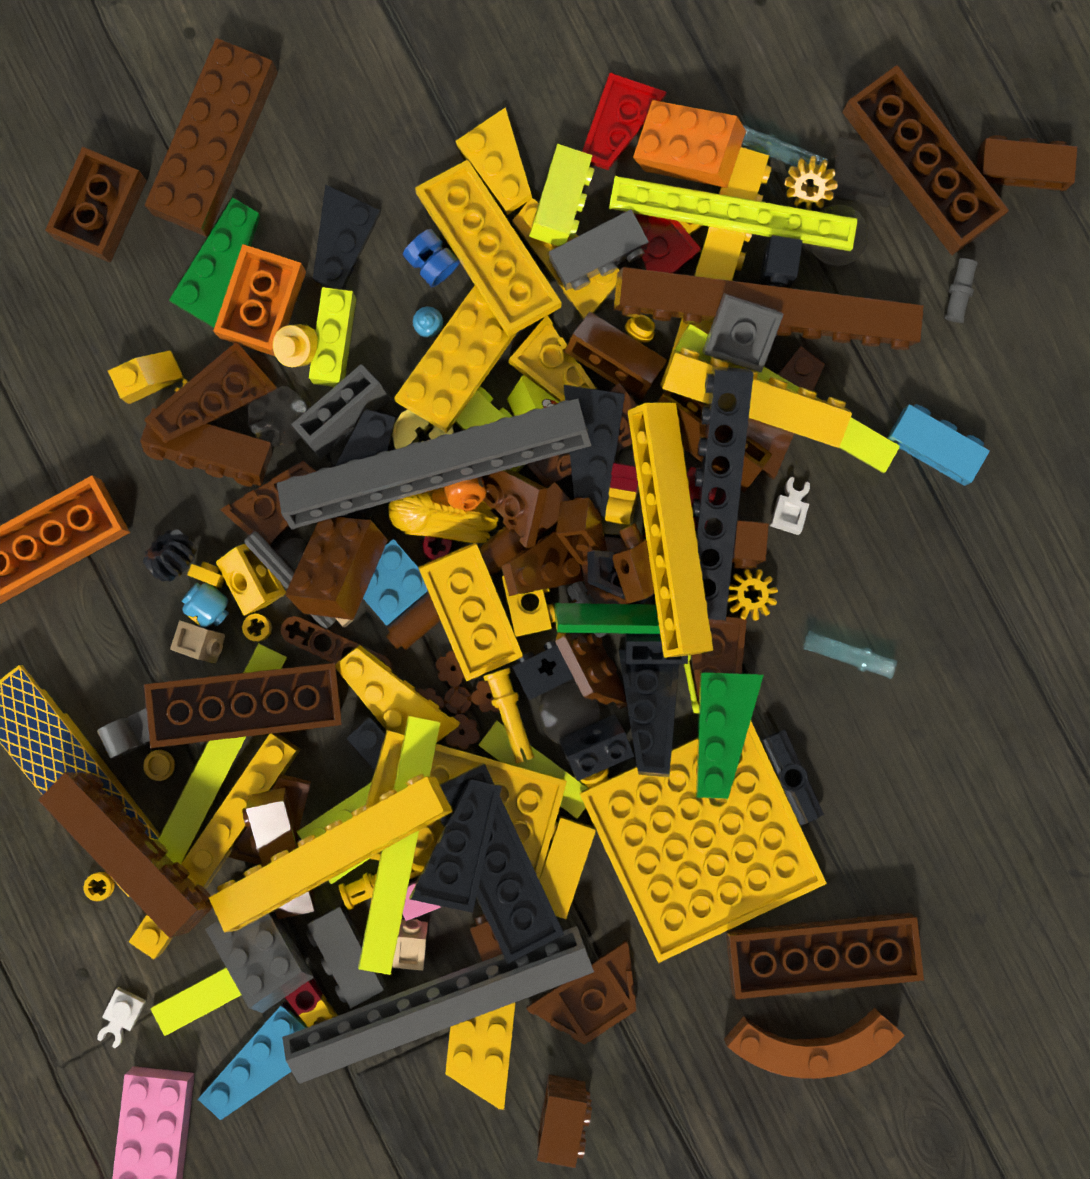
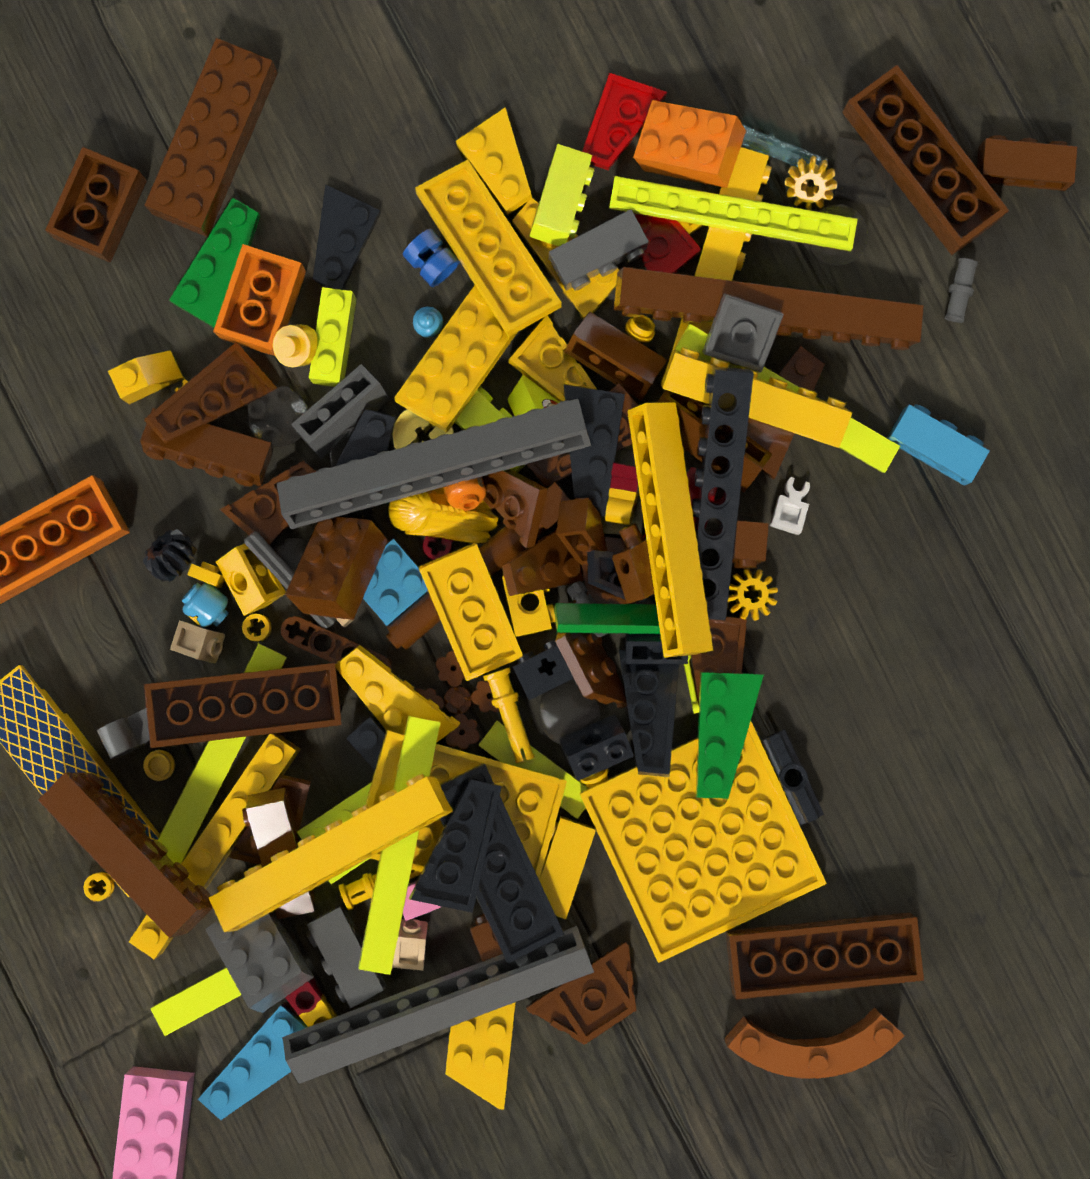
white plate [97,987,146,1048] -> none
reddish brown brick [537,1074,592,1168] -> none
black brick [759,235,803,288] -> none
clear light blue pin [803,631,897,679] -> none

